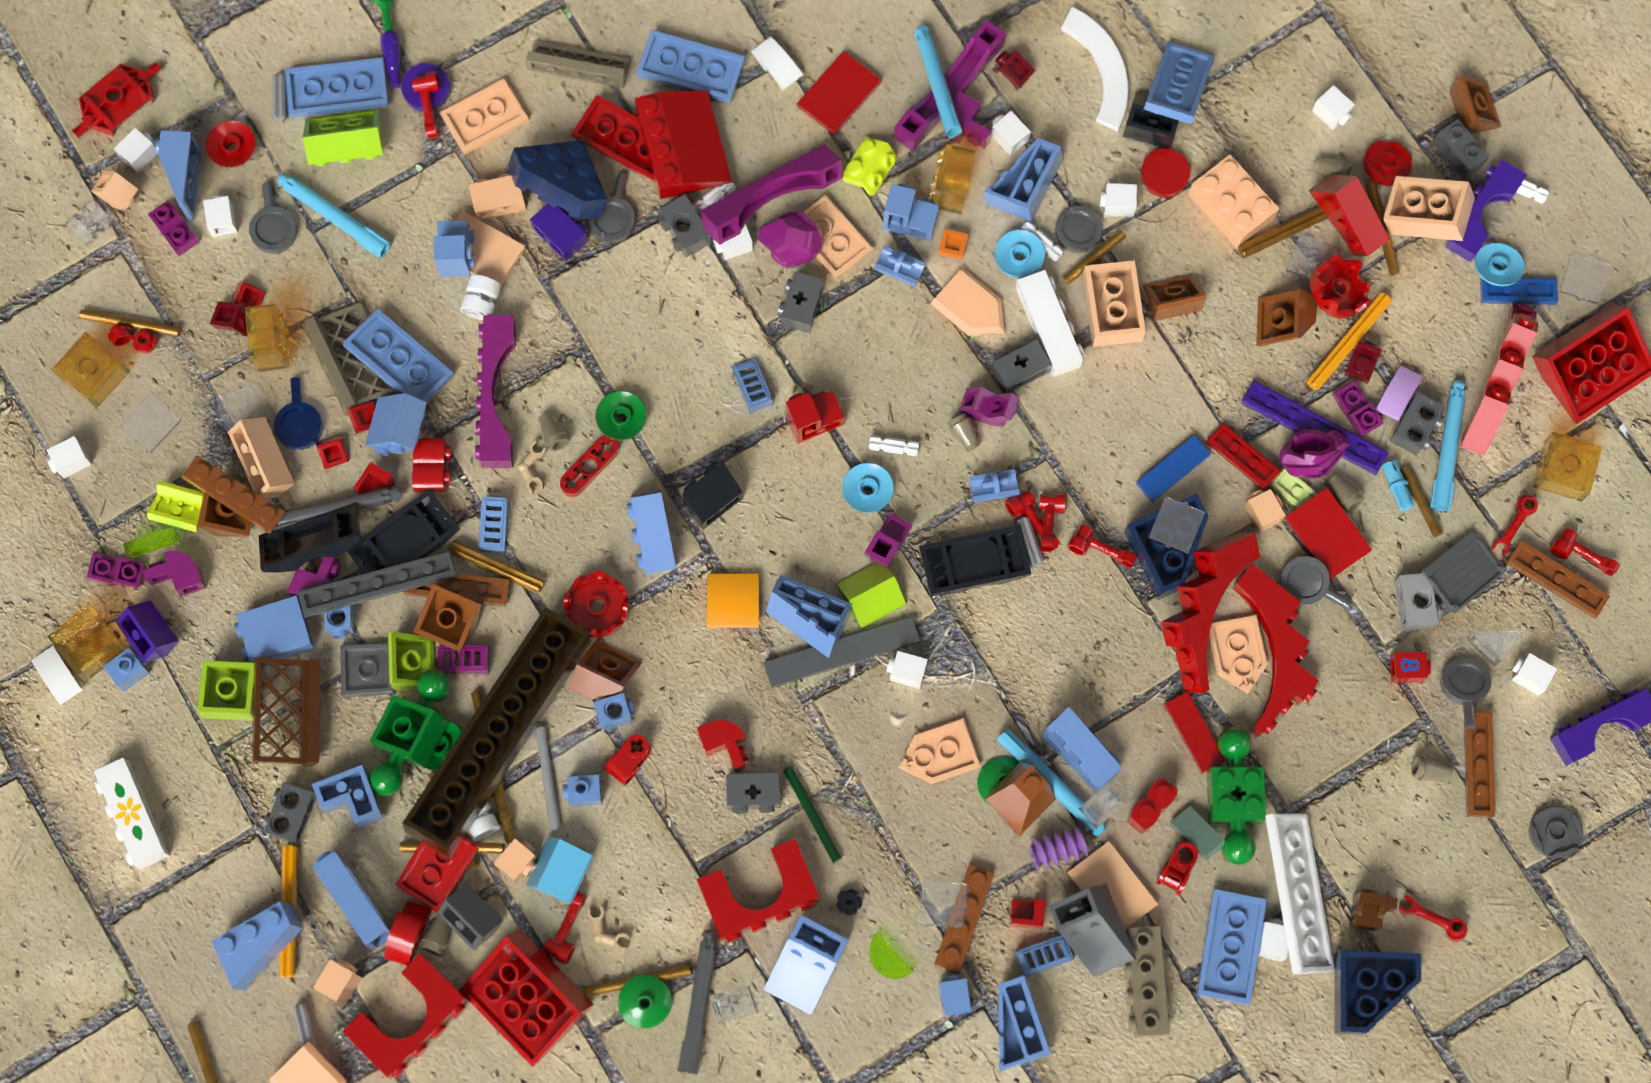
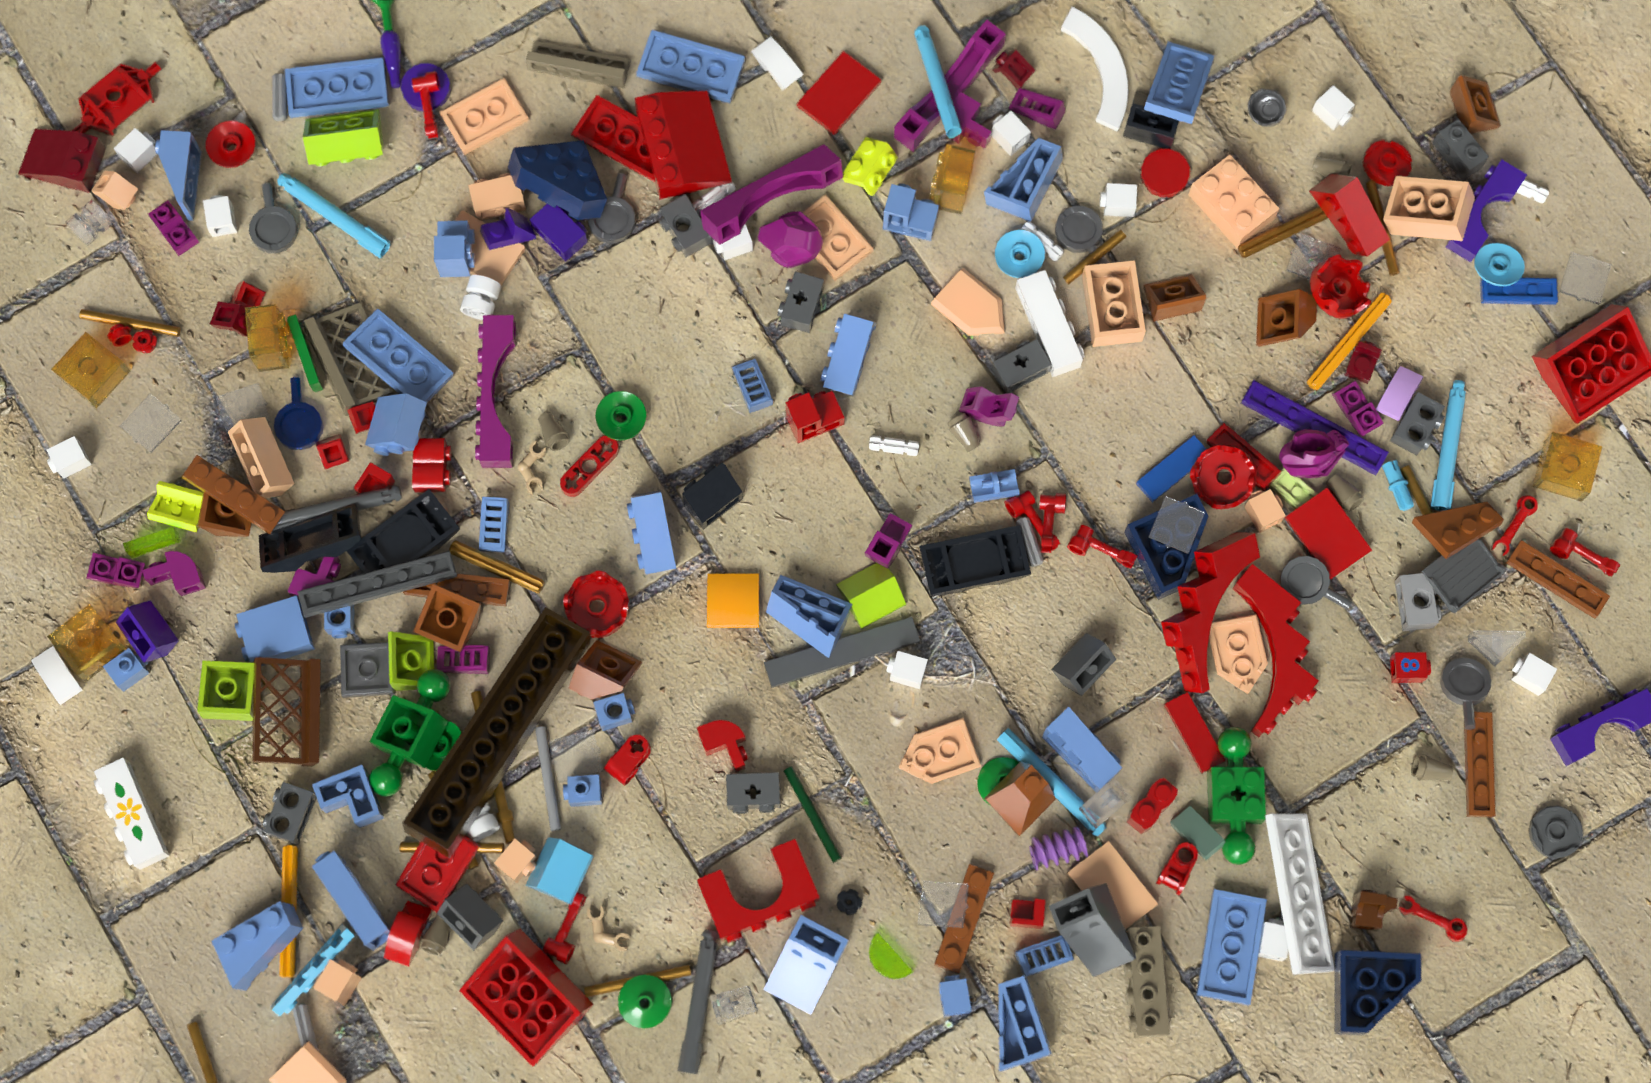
red arch [342,954,468,1079] -> none
medium azure dish [842,463,893,513] -> none
medium blue hips [874,245,926,287] -> none
orange plate [938,228,969,260] -> none
arch [1460,303,1539,456] -> none
none -> dark red slope [18,129,106,193]
none -> medium azure wing [270,924,355,1016]
none -> green tile [287,314,323,393]
none -> dark purple slope [480,208,536,250]
none -> medium blue wedge [820,313,877,395]
none -> magenta slope [1009,88,1066,130]
none -> dark grey brick [1051,633,1117,696]
none -> red plate [1190,445,1257,510]
none -> flat silver hair [1247,88,1286,127]
none -> dark orange wing [1412,502,1504,559]

